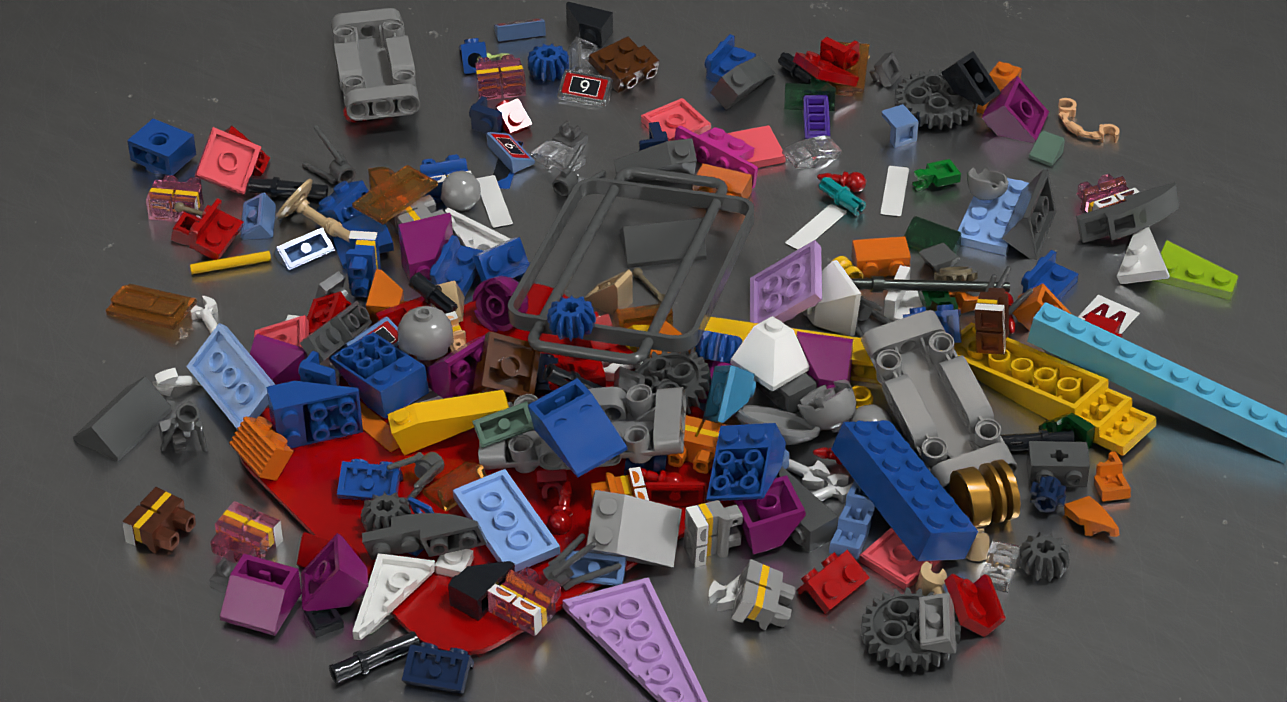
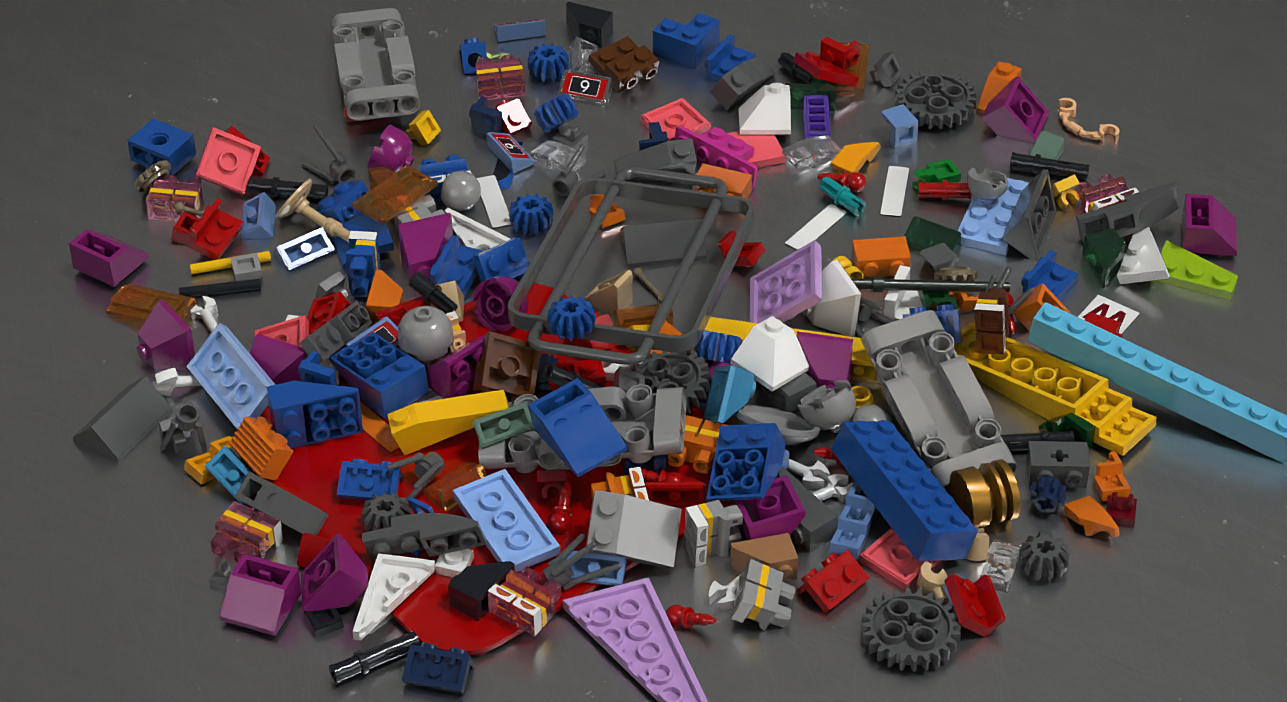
copper hips [122,487,196,554] -> none
light grey slope [919,592,956,654] -> none
black slope [941,51,1001,106] -> none
none -> magenta slope [69,229,149,287]
none -> dark tan gear [135,160,172,192]
none -> magenta slope [137,300,195,372]
none -> black bar [179,278,261,298]
none -> light orange slope [184,436,232,484]
none -> dark azure slope [204,446,254,506]
none -> light grey plate [231,253,263,281]
none -> dark grey slope [235,472,329,535]
none -> magenta cylinder [367,125,415,177]
none -> yellow tile [406,109,441,146]
none -> blue gear [509,193,554,236]
none -> blue gear [534,94,579,132]
none -> orange slope [589,194,626,228]
none -> blue brick [653,13,720,69]
none -> red bar [665,605,717,629]
none -> red bracket [718,231,765,268]
none -> medium nougat slope [730,533,798,582]
none -> white slope [738,83,791,135]
none -> light orange slope [831,142,881,174]
none -> red pin [919,180,971,201]
none -> black pin [1010,152,1090,181]
none -> yellow tile [1051,175,1080,209]
none -> clear green slope [1082,228,1126,288]
none -> dark red tile [1106,492,1137,528]
none -> magenta slope [1182,194,1237,256]

